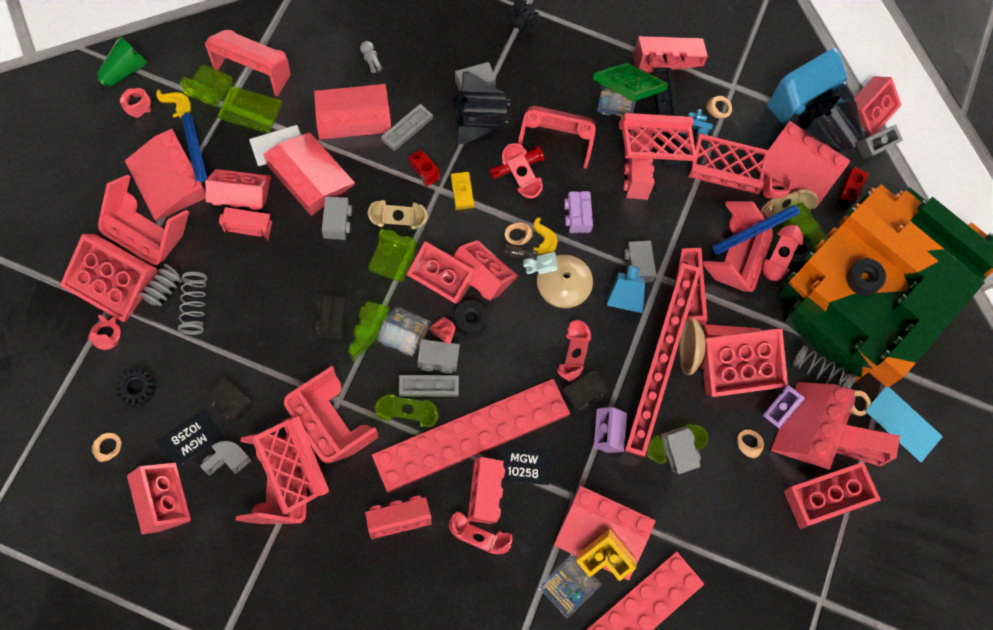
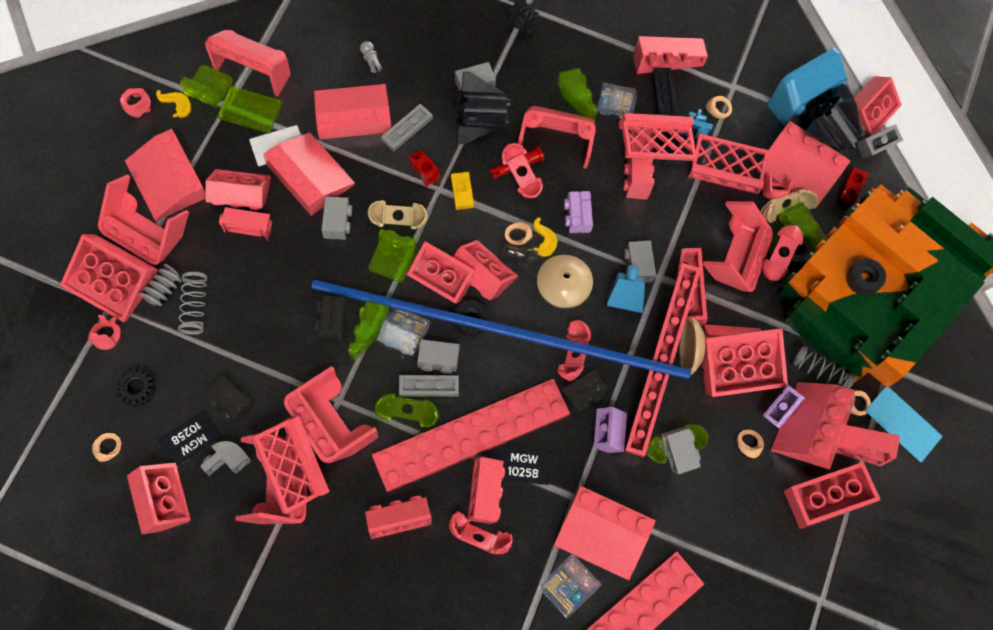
green cone [96,36,148,87] -> none
blue axle [181,112,207,183] -> none
coral tile [429,317,456,345] -> none
light aqua plate [523,252,558,274] -> none
yellow brick [576,529,636,581] -> none
green plate [593,63,668,101] -> none
blue axle [712,205,800,255] -> none
none -> blue piece [312,280,691,379]
none -> clear neon green slope [558,68,598,121]

